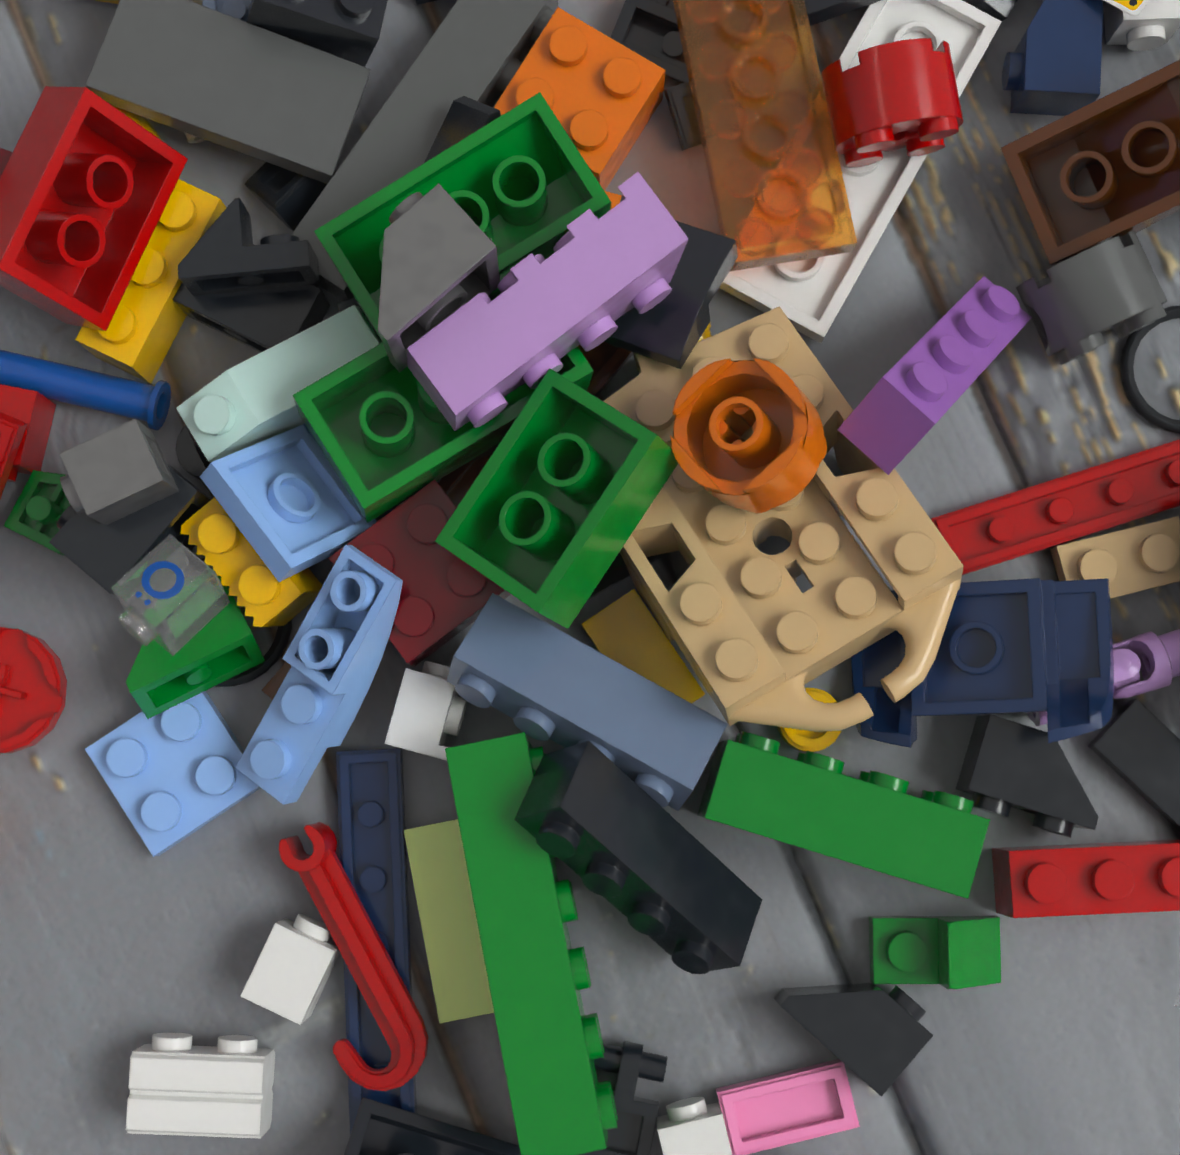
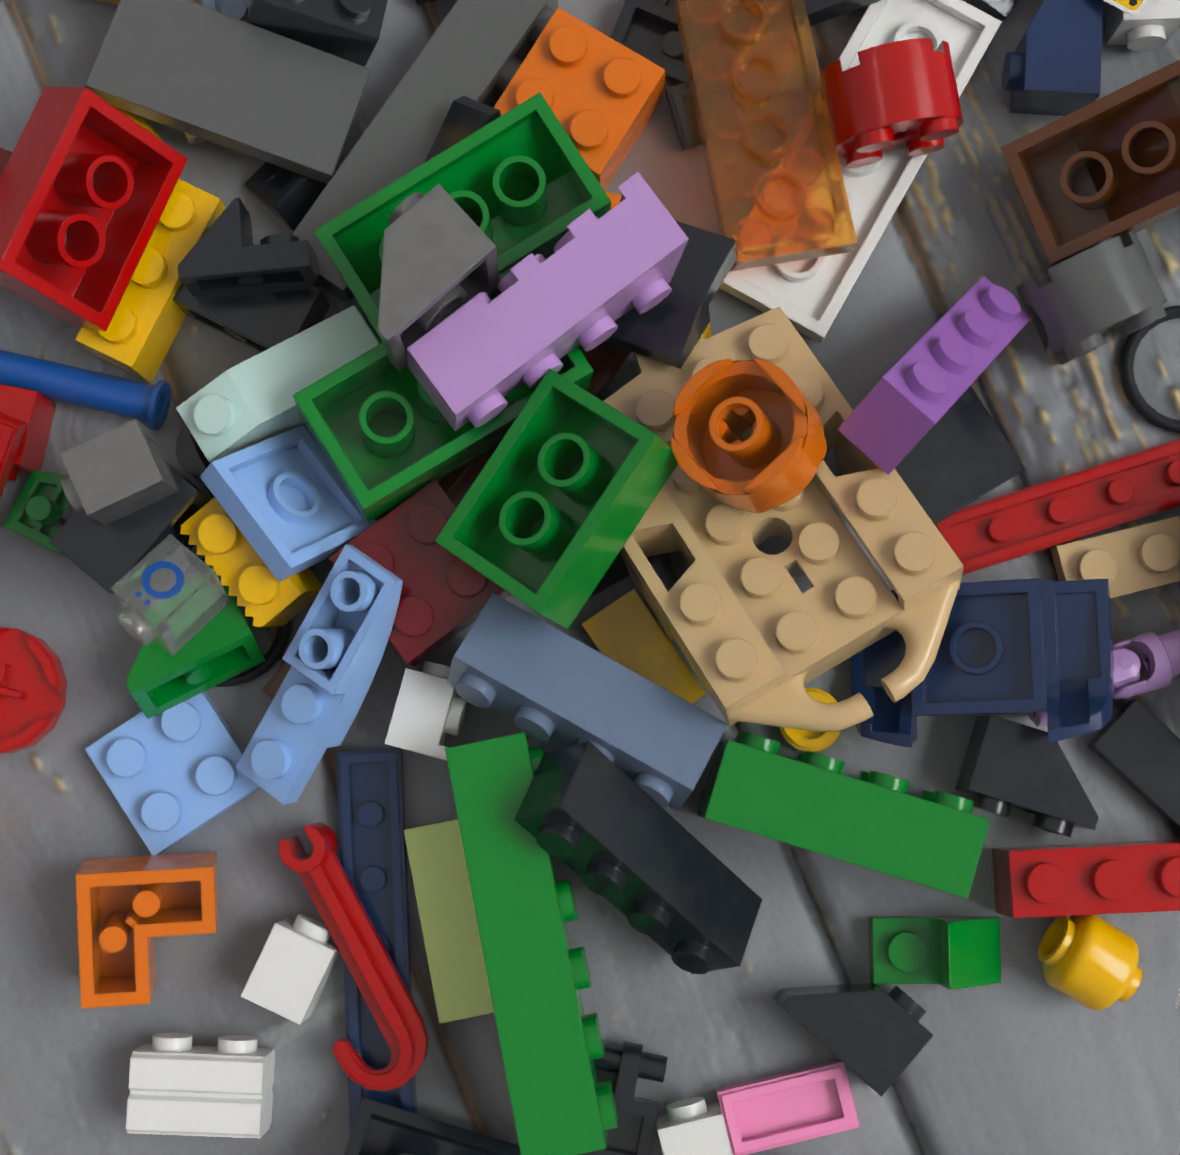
none -> orange brick [75,851,220,1009]
none -> black slope [895,385,1025,525]
none -> yellow head [1038,915,1142,1011]

